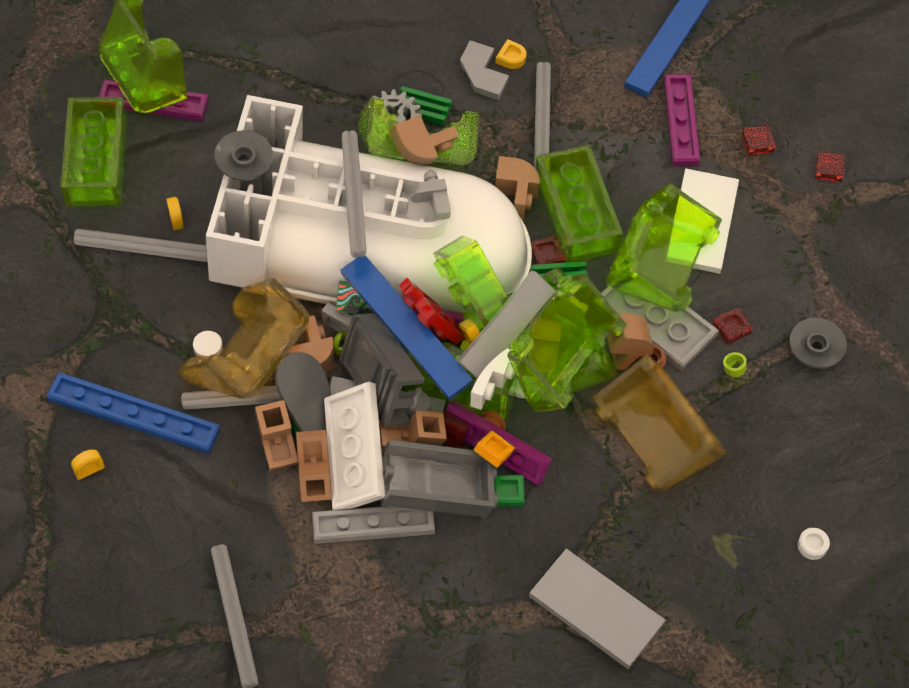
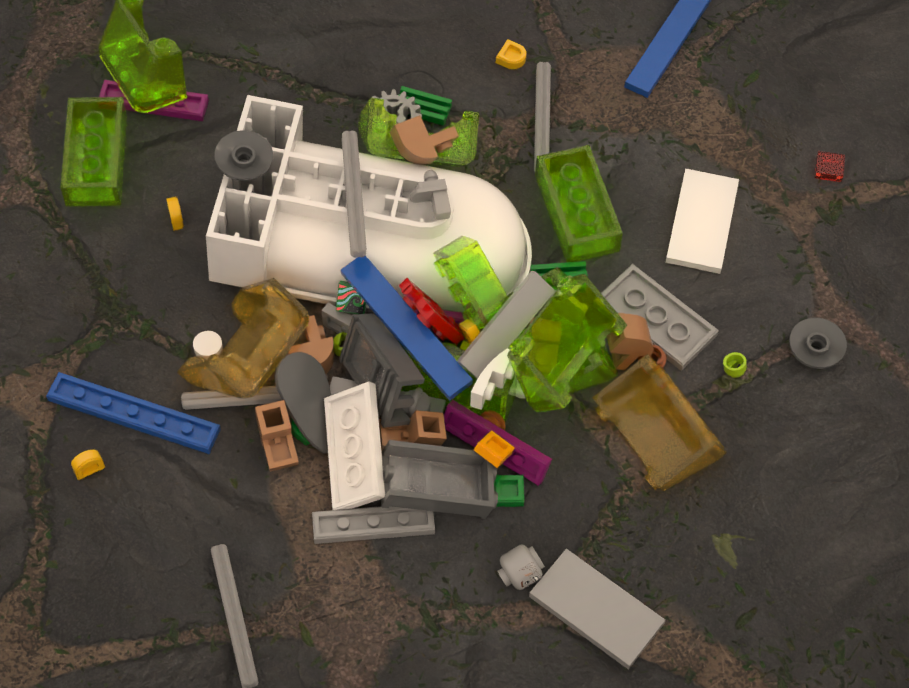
light grey axle [74,229,208,262] -> none
medium nougat brick [296,430,332,502] -> none
clear red tile [443,411,471,449] -> none
light grey tile [460,40,509,100] -> none
medium nougat brick [495,156,540,220] -> none
clear red tile [531,235,565,265] -> none
clear neon green windscreen [605,182,722,312] -> none
magenta tile [663,74,700,166] -> none
clear red tile [713,307,753,345] -> none
clear red tile [742,125,776,155] -> none
white tile [798,528,830,560] -> none
none -> light grey head [497,544,545,590]

